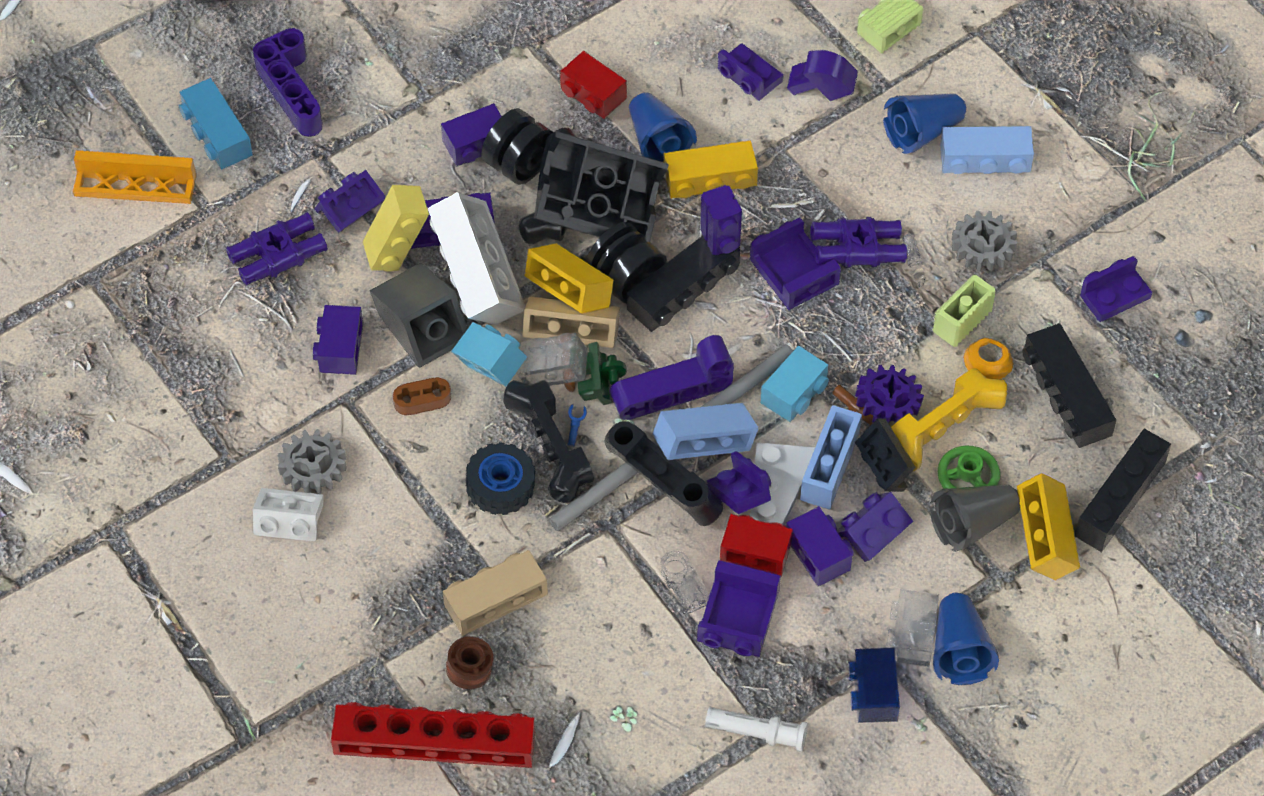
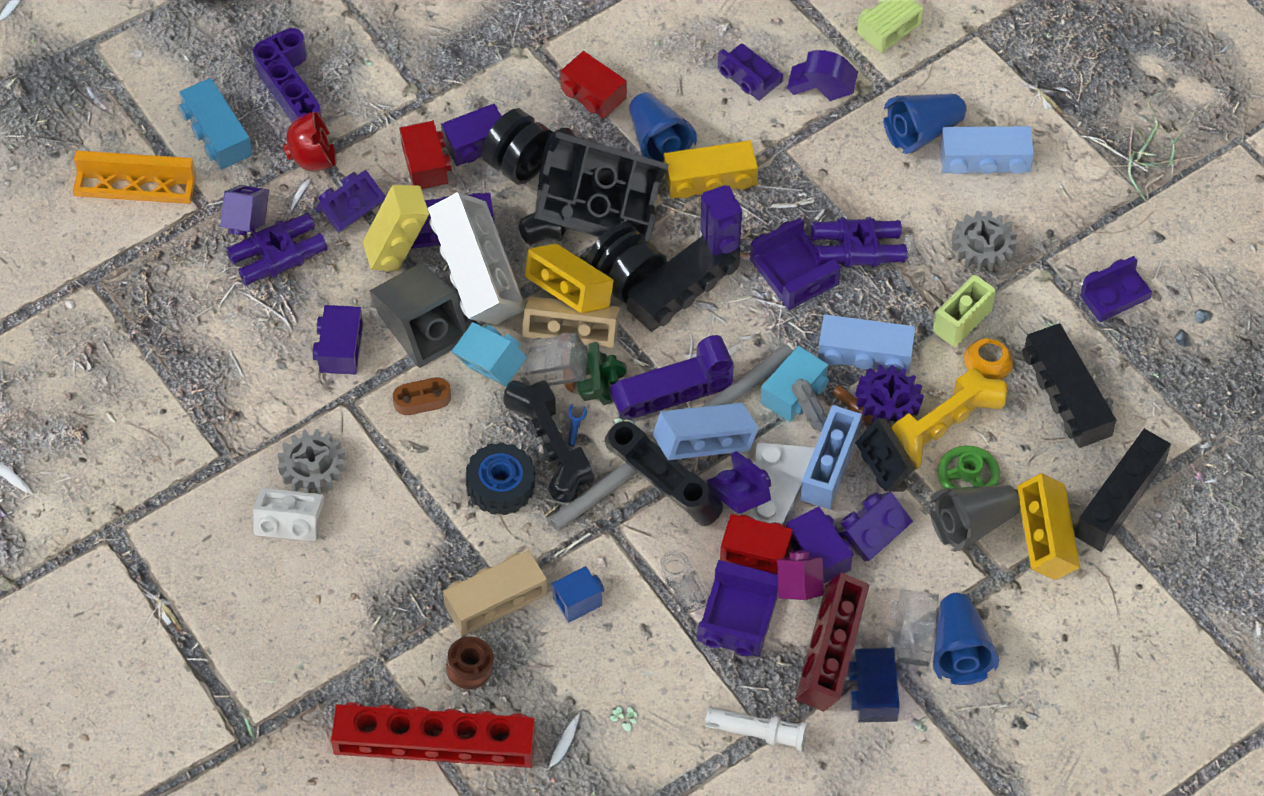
none -> brick [220,185,269,235]
none -> red cylinder [283,112,337,172]
none -> red brick [399,120,452,189]
none -> blue brick [552,566,604,623]
none -> magenta brick [777,551,824,600]
none -> light grey axle [792,379,827,432]
none -> dark red brick [795,572,870,712]
none -> light blue brick [818,314,915,374]

